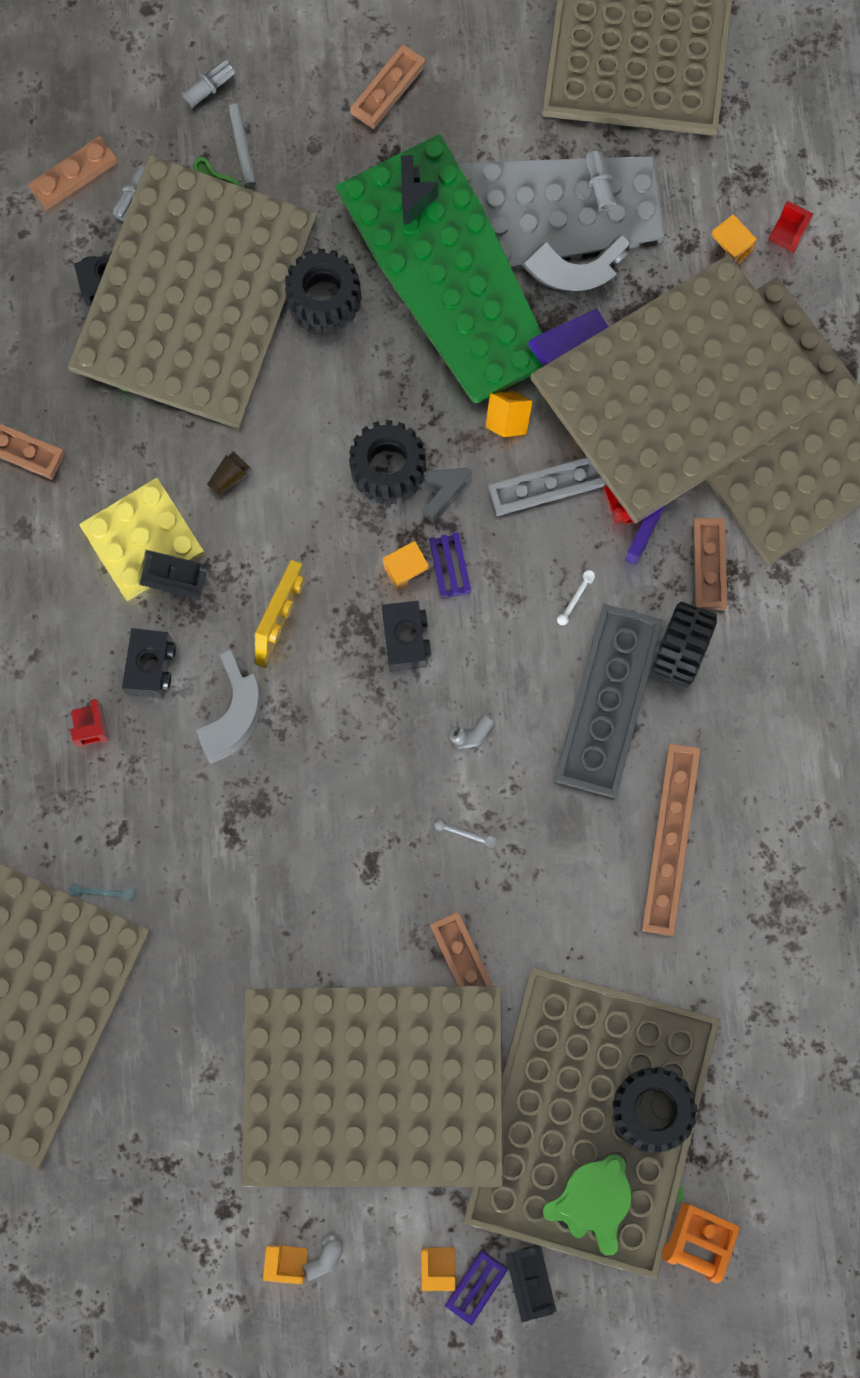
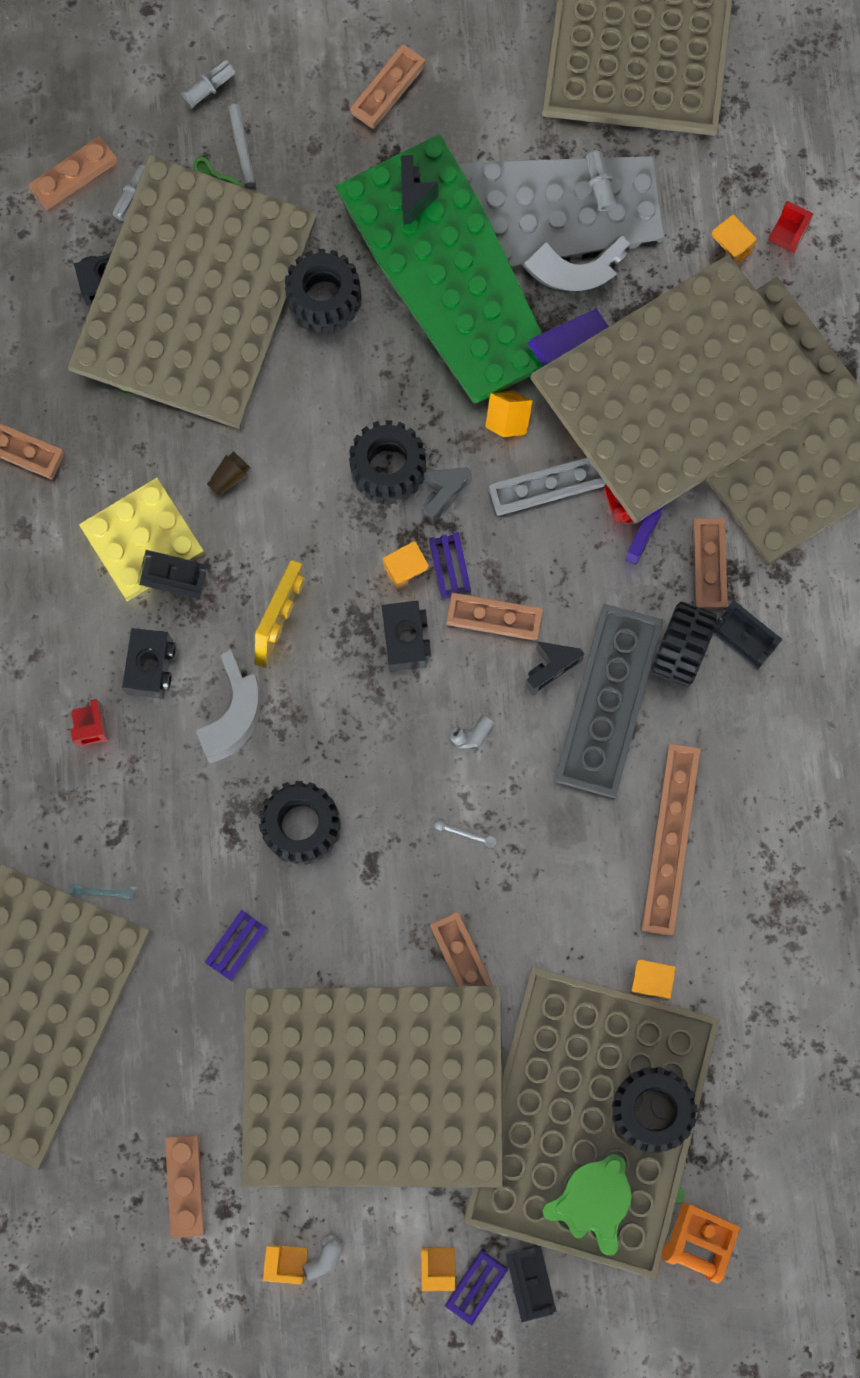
white hinge [557,570,595,626] -> none
none -> nougat plate [165,1135,205,1238]
none -> dark purple tile [205,910,268,981]
none -> black tyre [259,781,341,864]
none -> nougat plate [446,593,543,641]
none -> black slope [526,642,584,695]
none -> light orange panel [630,960,676,1001]
none -> black hinge [713,600,783,670]

